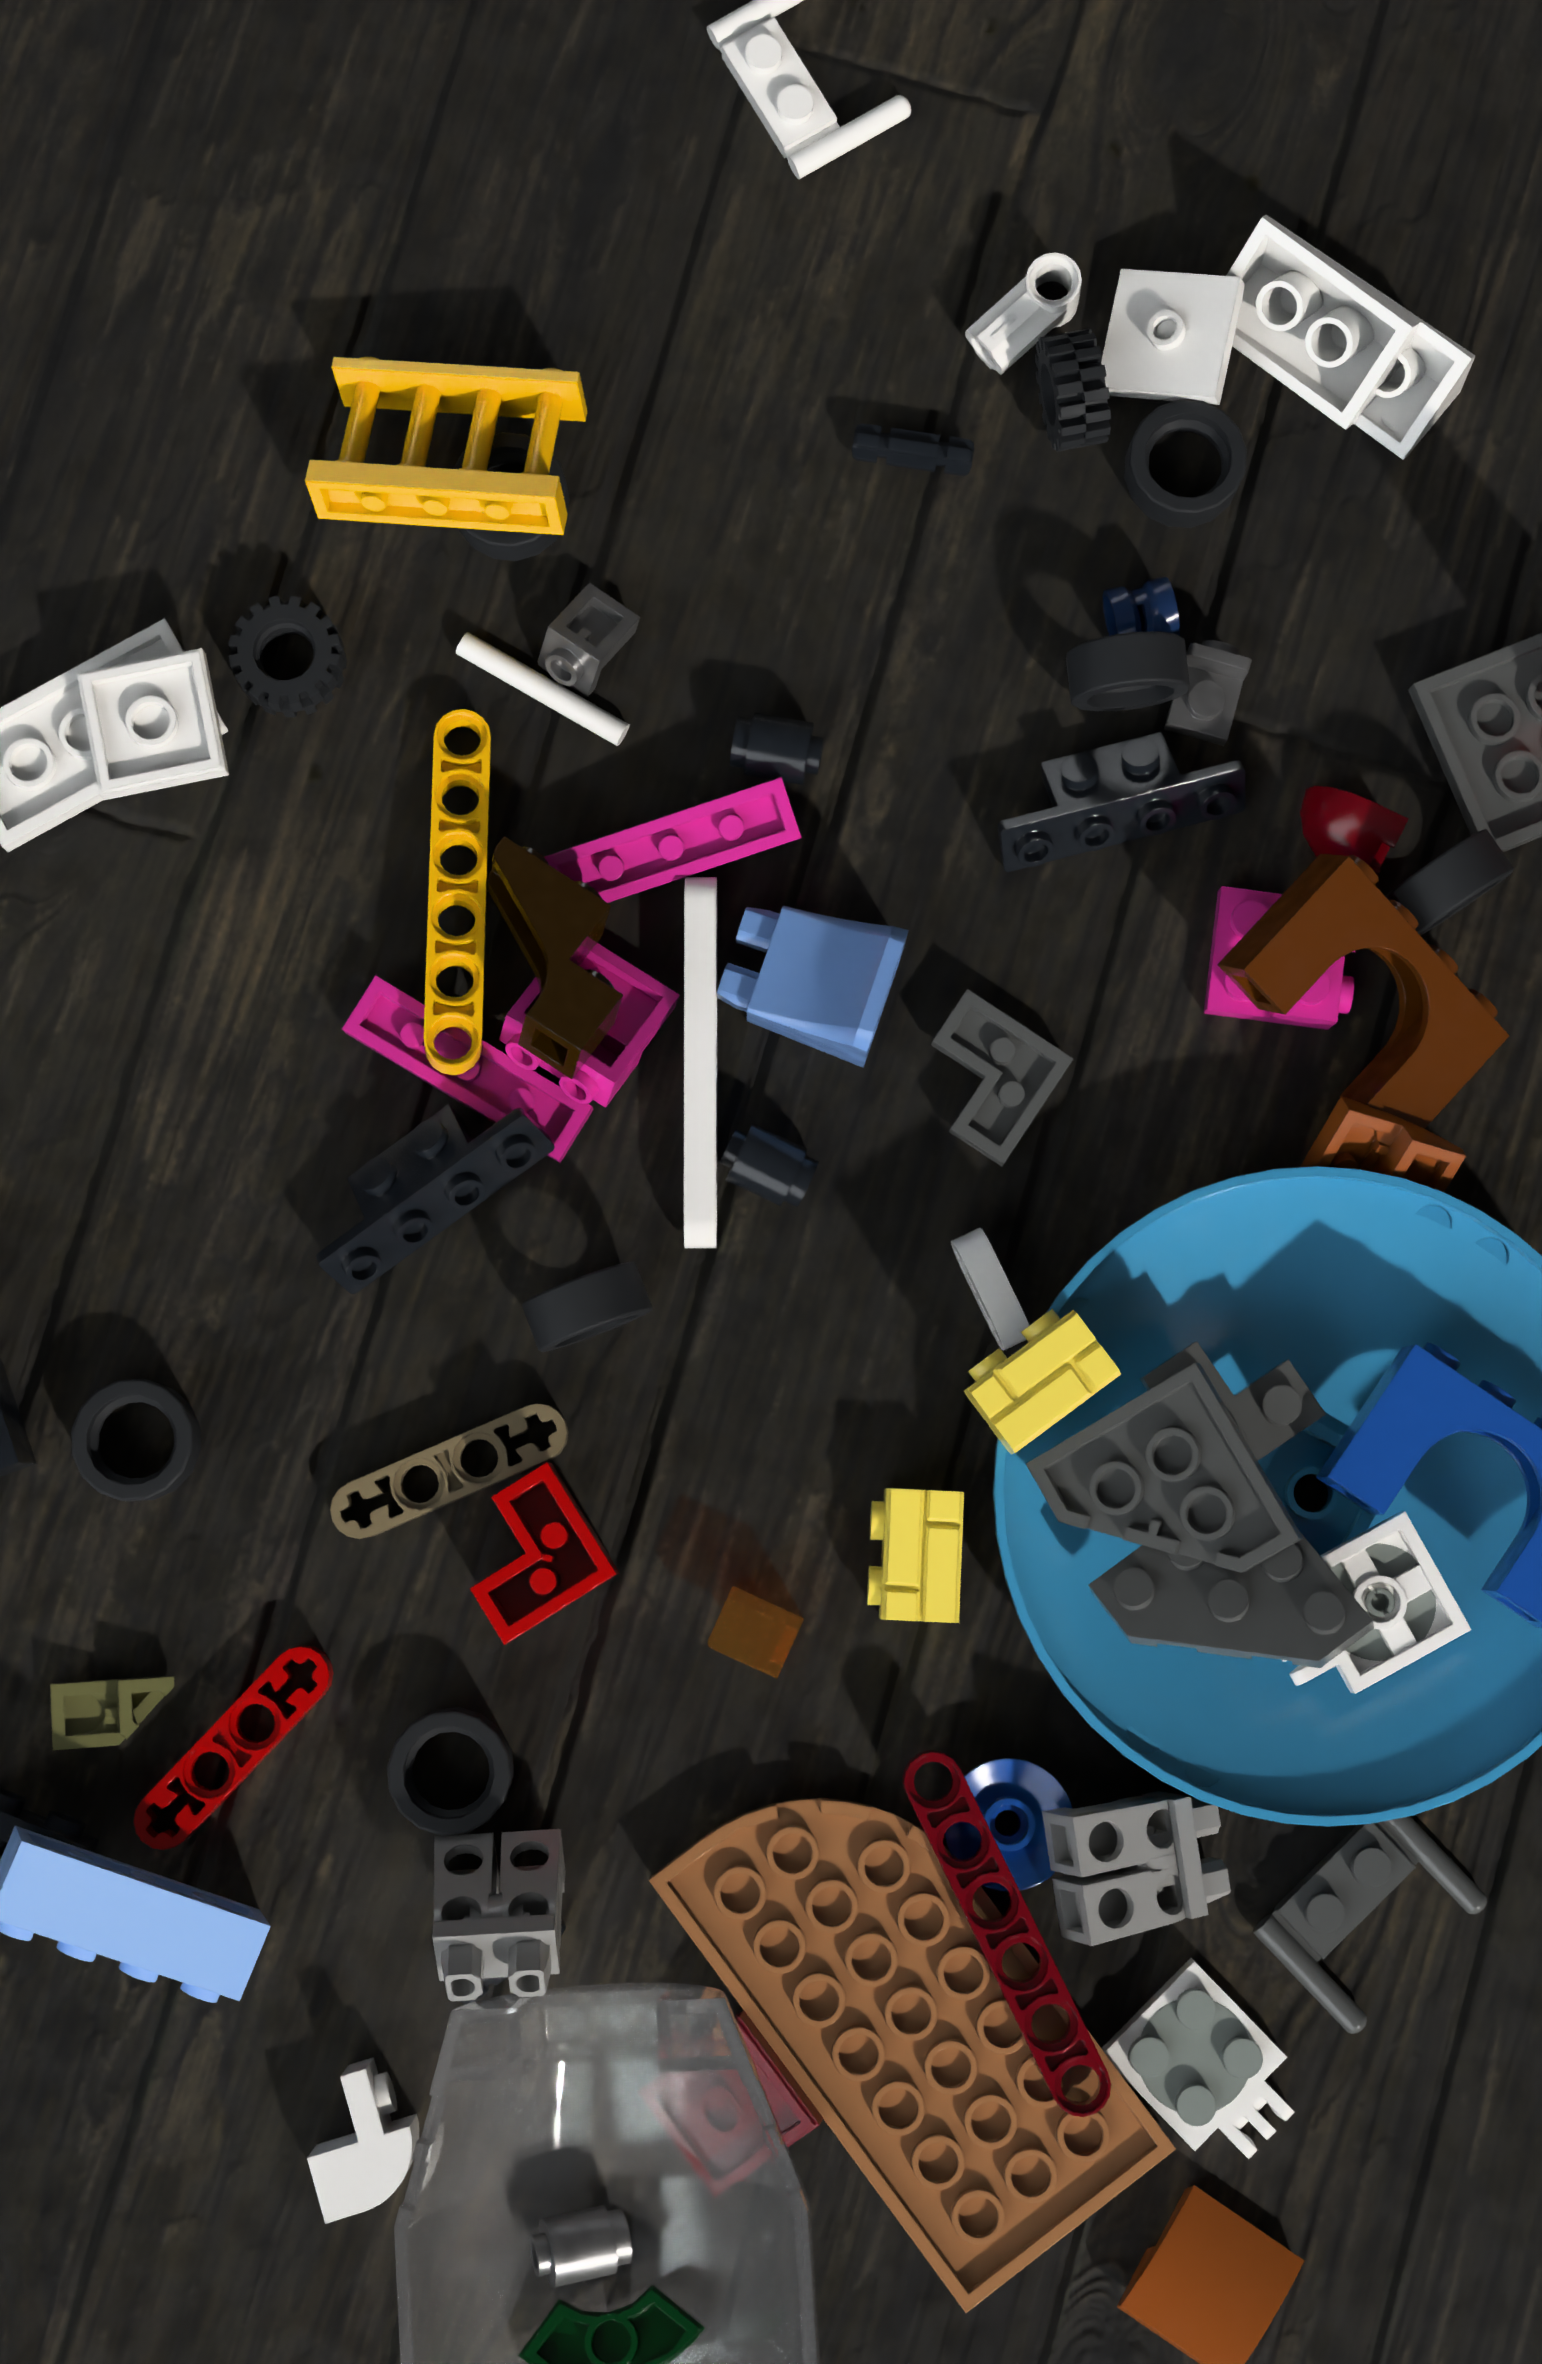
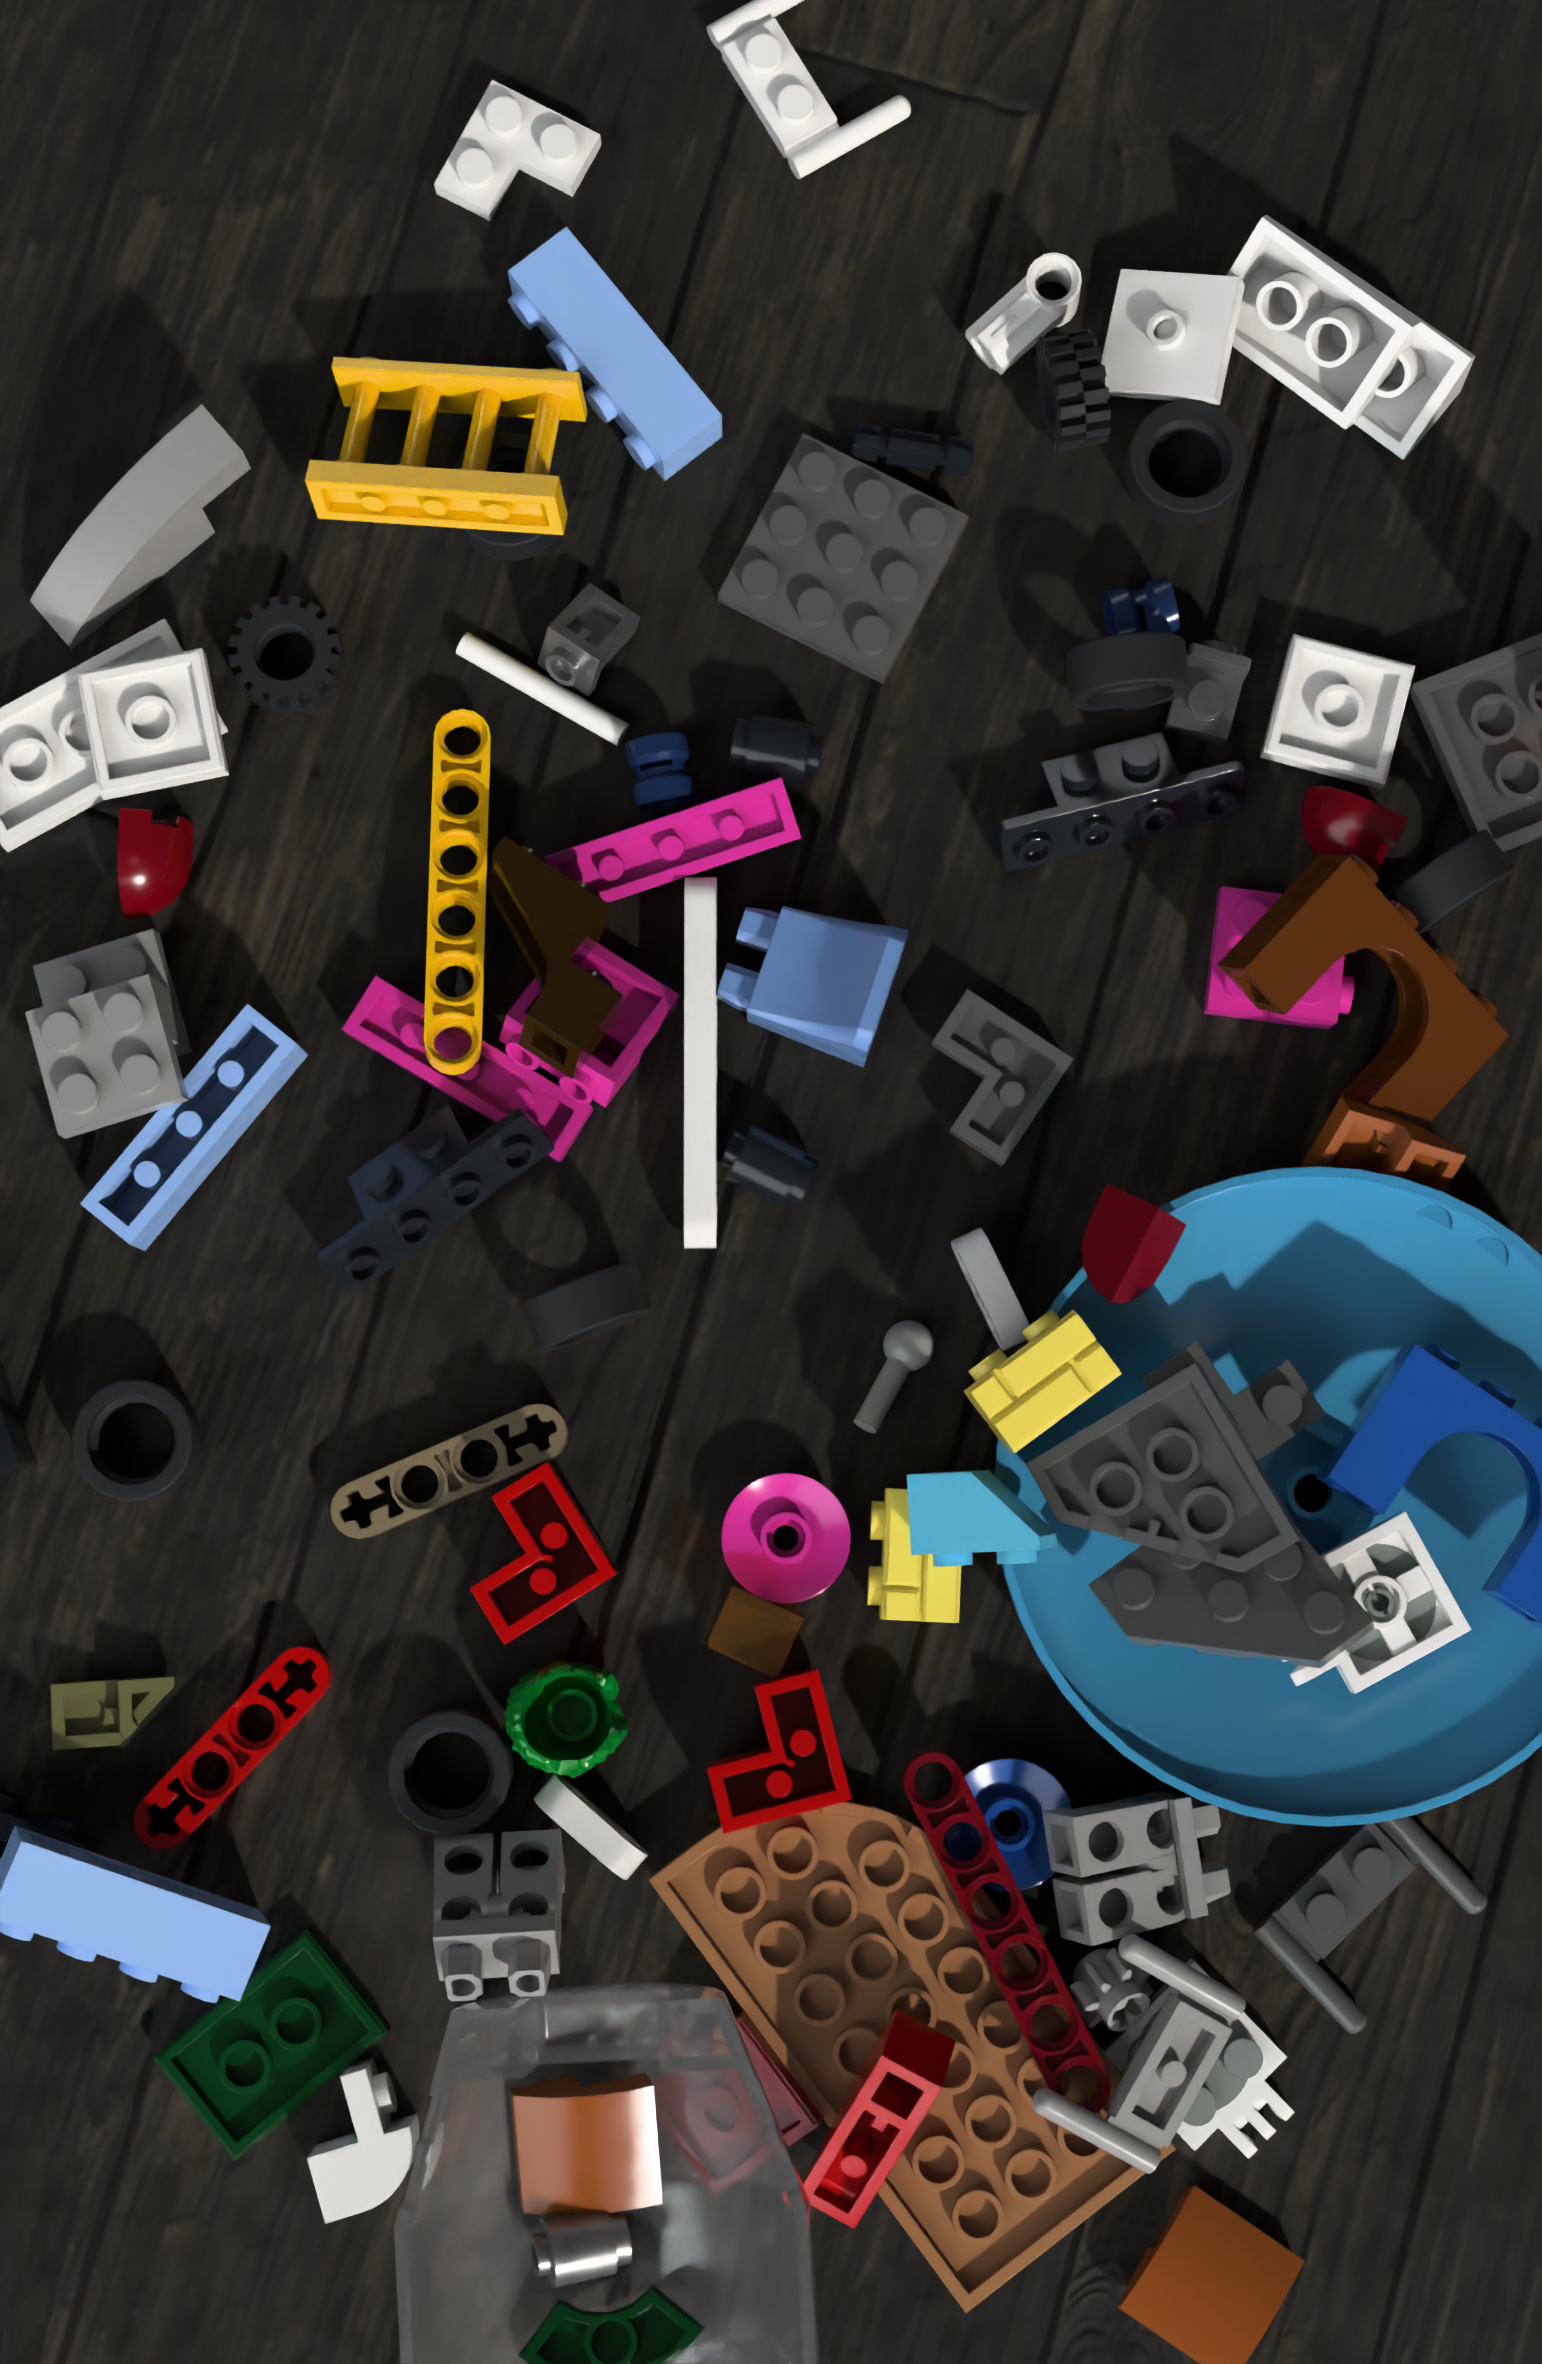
none -> light grey bracket [25,928,192,1139]
none -> light grey slope [30,404,251,650]
none -> light blue brick [80,1004,308,1251]
none -> dark red brick [117,808,194,920]
none -> dark green tile [153,1926,391,2161]
none -> white plate [434,80,601,221]
none -> green hair [504,1658,629,1778]
none -> light blue brick [508,226,723,481]
none -> slope [510,2072,662,2215]
none -> white beam [533,1773,648,1880]
none -> dark blue wheel [625,732,696,811]
none -> red brick [707,1666,852,1834]
none -> dark grey plate [718,433,969,685]
none -> dark pink dish [721,1473,851,1603]
none -> red slope [796,2009,956,2229]
none -> light grey bar [854,1320,934,1433]
none -> medium azure slope [907,1470,1057,1567]
none -> light grey plate [1032,1934,1246,2174]
none -> light grey gear [1069,1948,1154,2032]
none -> dark red brick [1082,1184,1187,1304]
none -> white plate [1260,634,1415,790]

